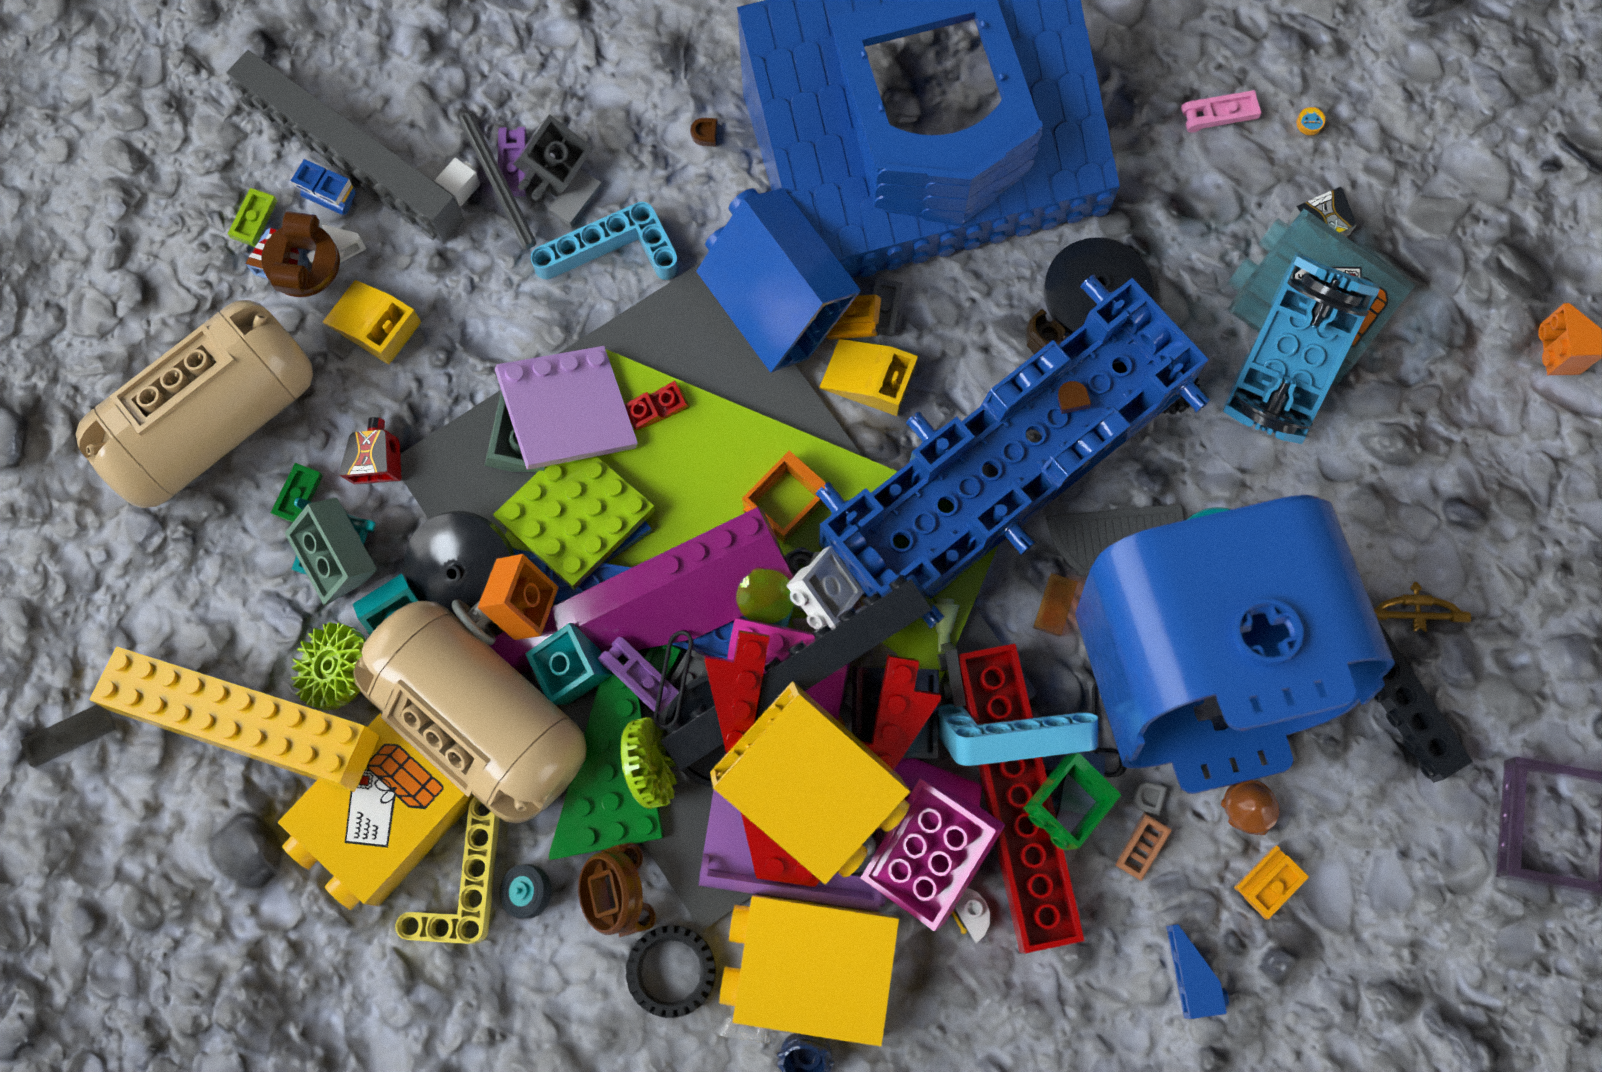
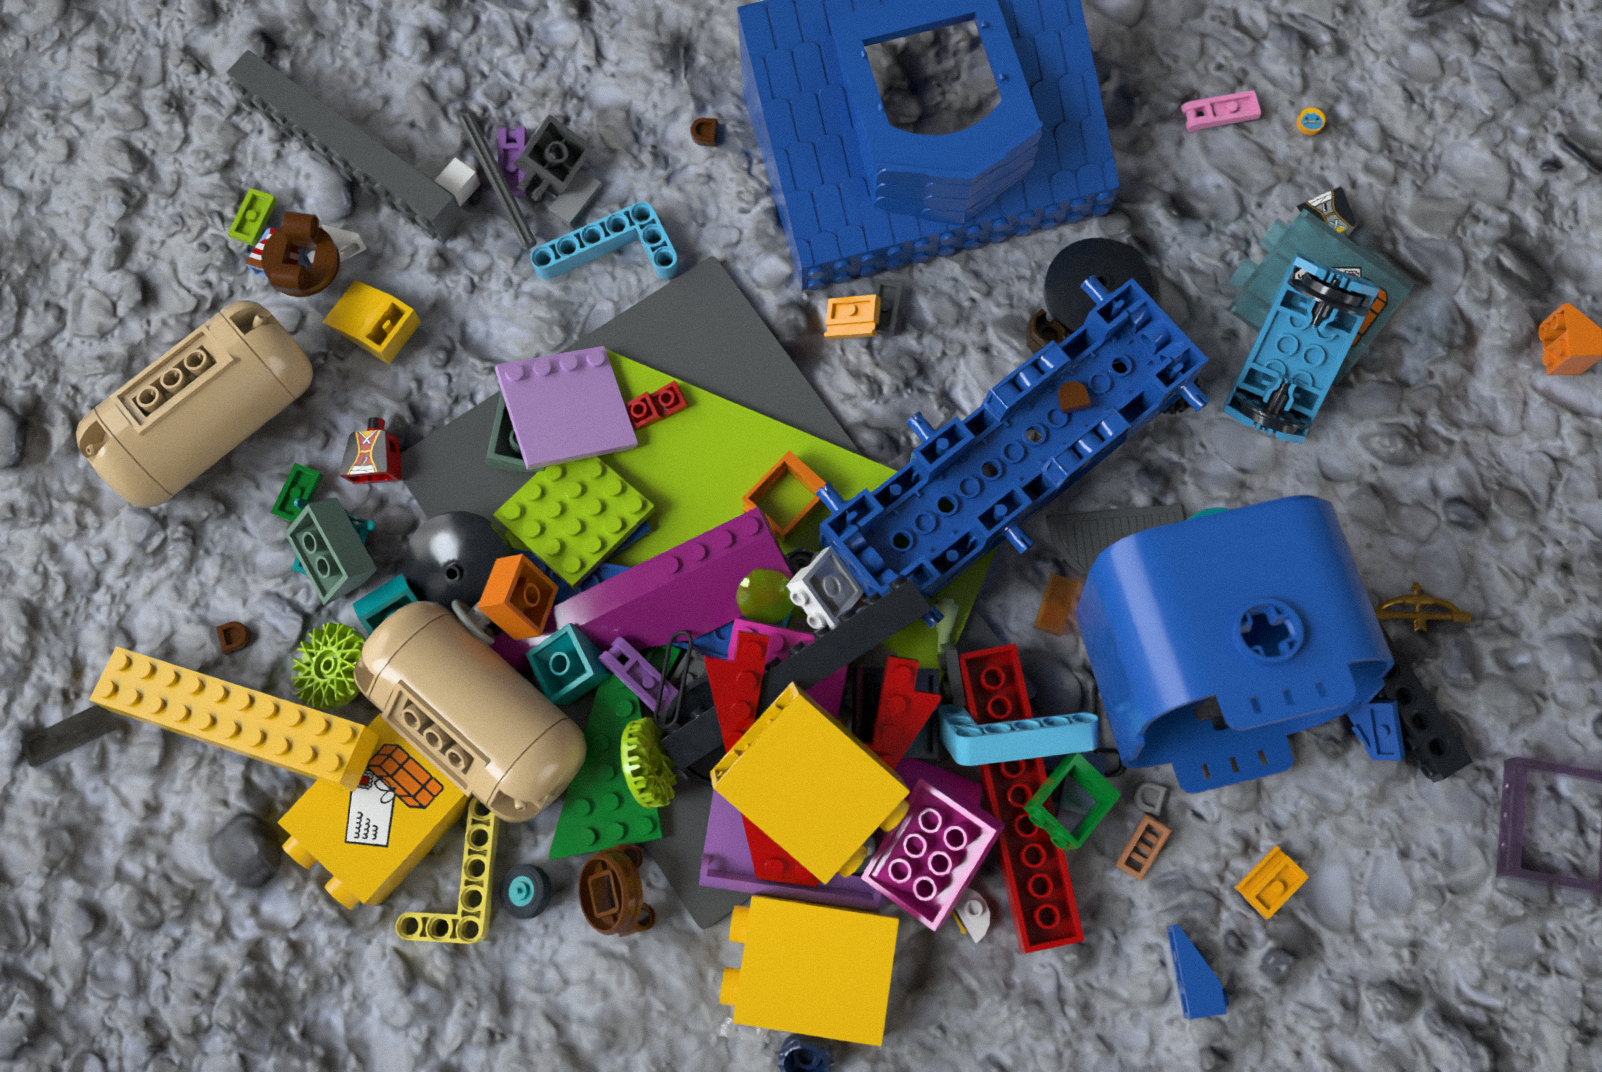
blue hips [291,159,356,215] -> none
black tyre [626,925,716,1018] -> none
blue brick [696,188,861,373] -> none
yellow slope [819,339,918,416] -> none
dark orange hair [1221,780,1279,835] -> none
none -> reddish brown tile [216,621,251,655]
none -> blue wing [1346,700,1406,761]

